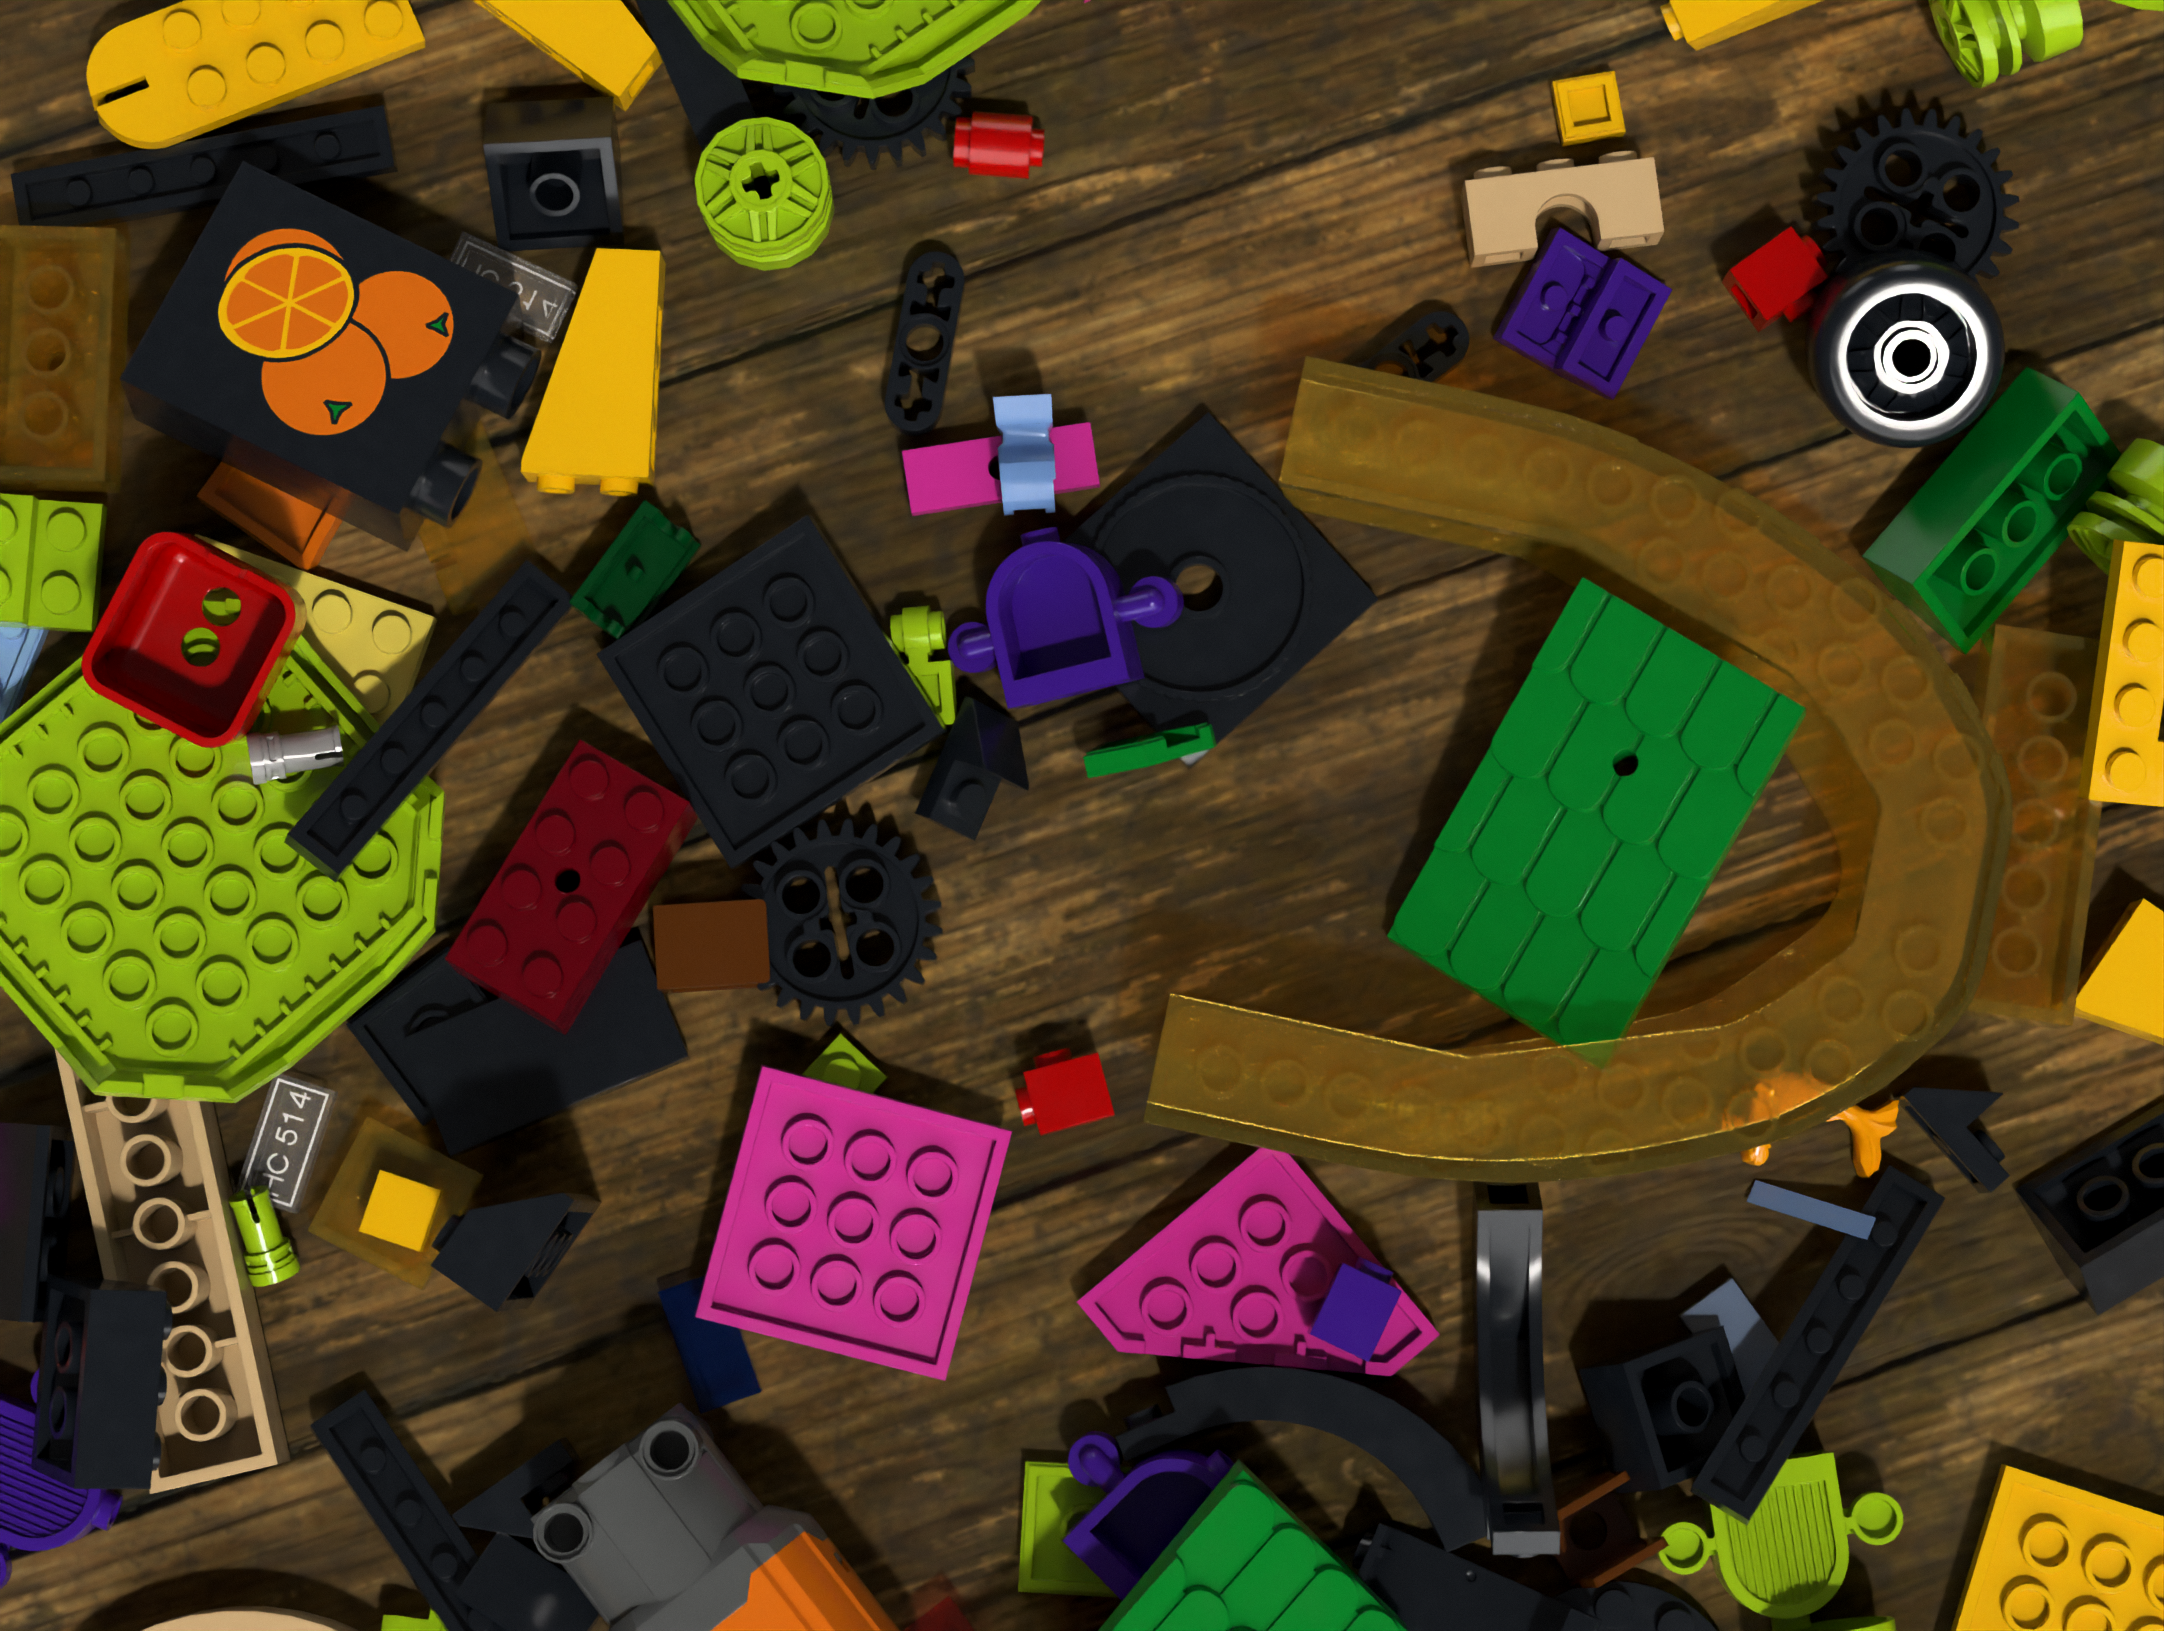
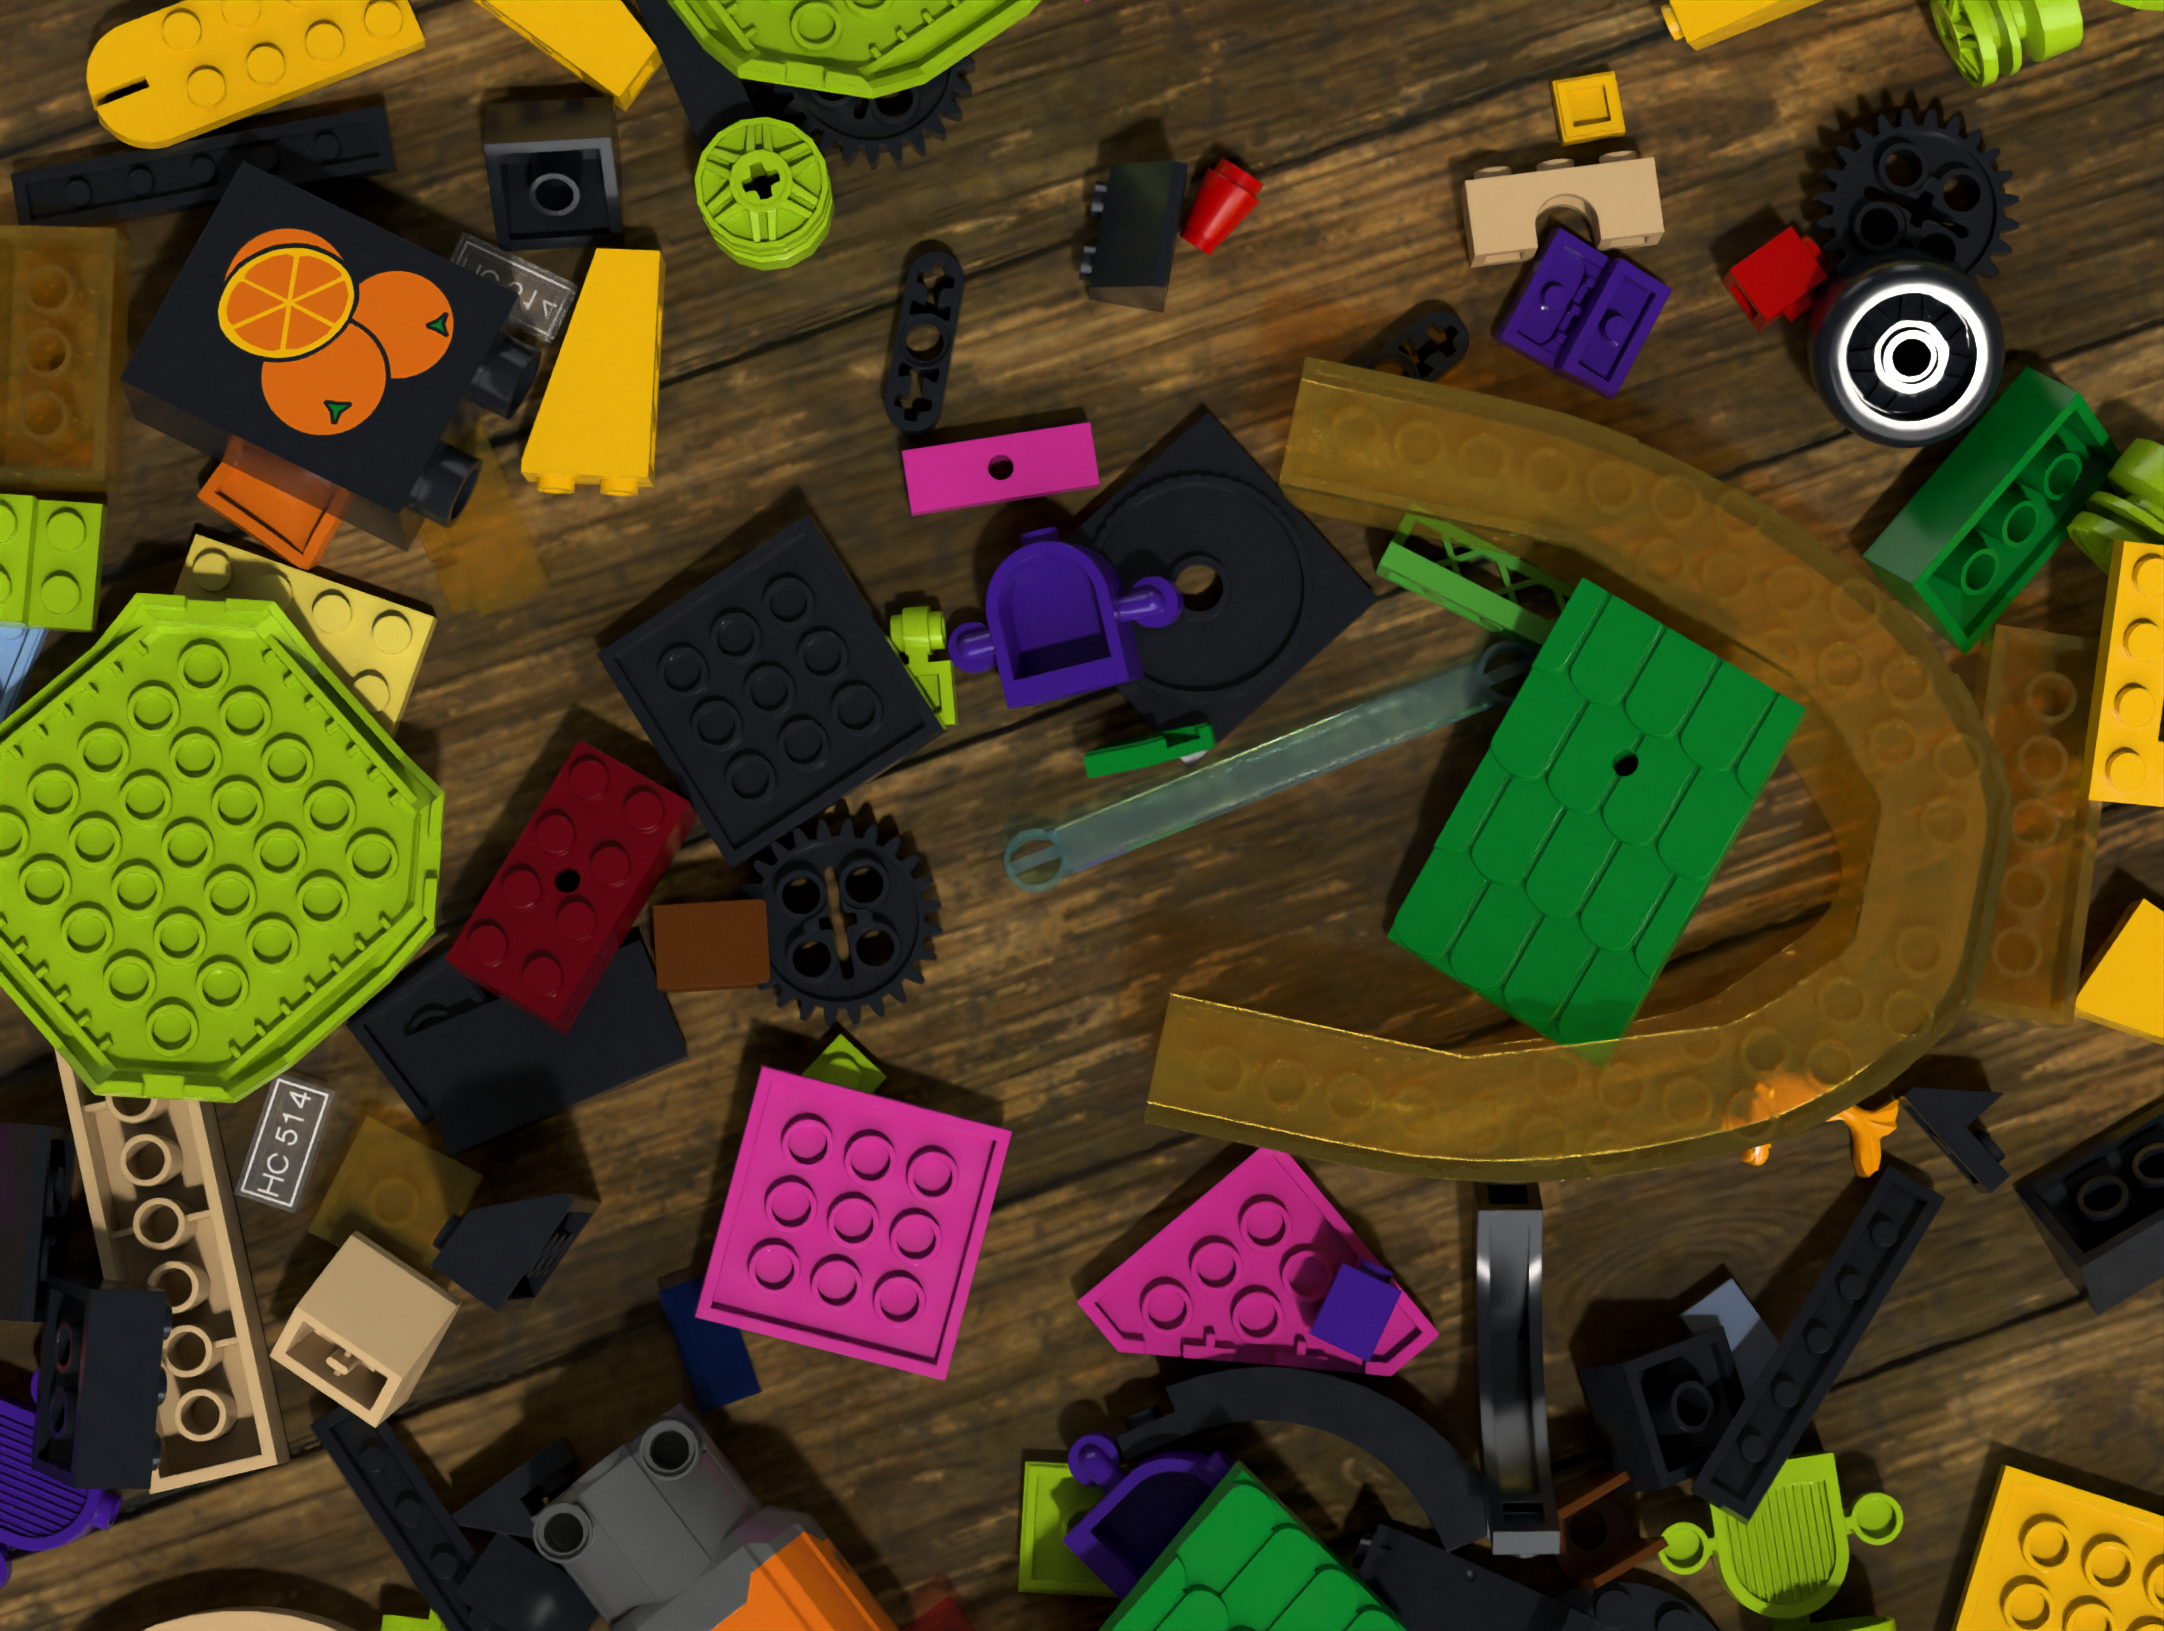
red piece [81,532,307,748] -> none
lime pin [228,1185,301,1287] -> none
light grey pin [246,725,344,785] -> none
black plate [284,560,573,883] -> none
yellow tile [359,1170,444,1252] -> none
dark green hinge [569,500,702,641] -> none
black slope [915,696,1029,841] -> none
red brick [953,111,1045,179] -> none
medium blue leg [993,394,1056,515] -> none
red brick [1015,1048,1115,1136] -> none
medium blue piece [1747,1180,1876,1240] -> none
none -> tan slope [269,1230,462,1428]
none -> clear light blue piece [1004,640,1537,894]
none -> black slope [1079,161,1188,313]
none -> red cone [1179,158,1264,256]
none -> bright green fence [1375,504,1576,655]

